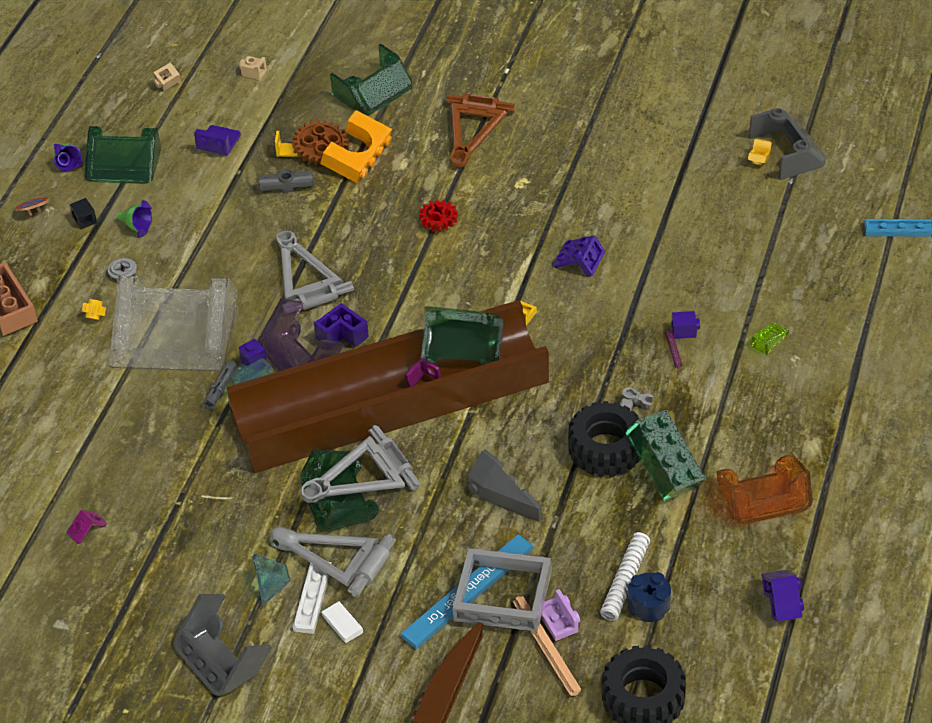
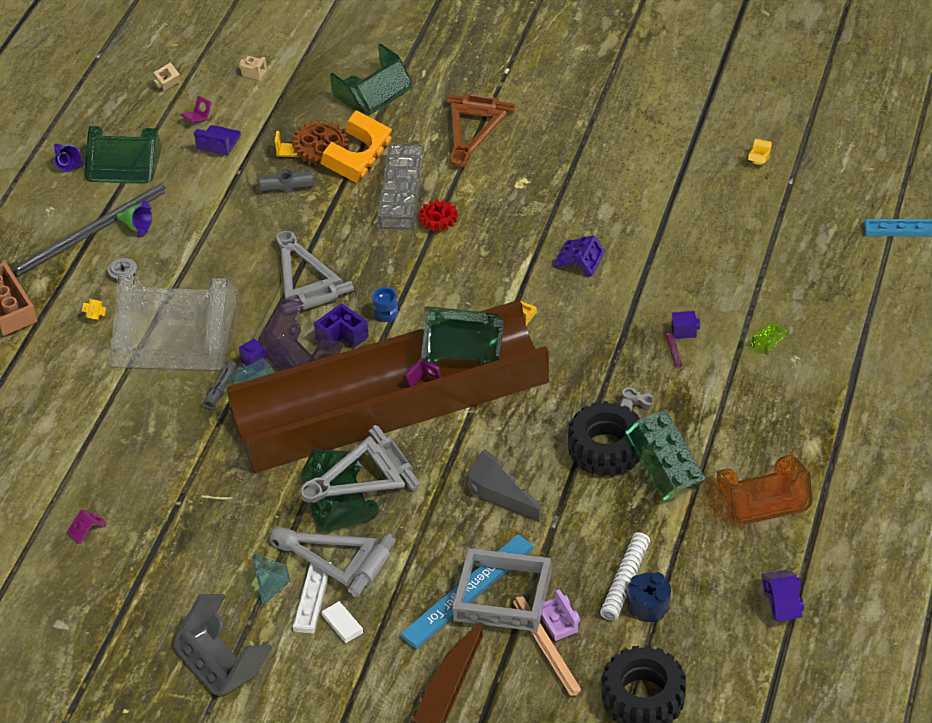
piece [14,197,49,216] -> none
black brick [69,198,97,229] -> none
dark grey windscreen [749,108,825,180] -> none
none -> dark grey axle [12,183,166,276]
none -> magenta bracket [181,96,211,123]
none -> blue wheel [372,287,398,322]
none -> clear brick [378,144,425,230]

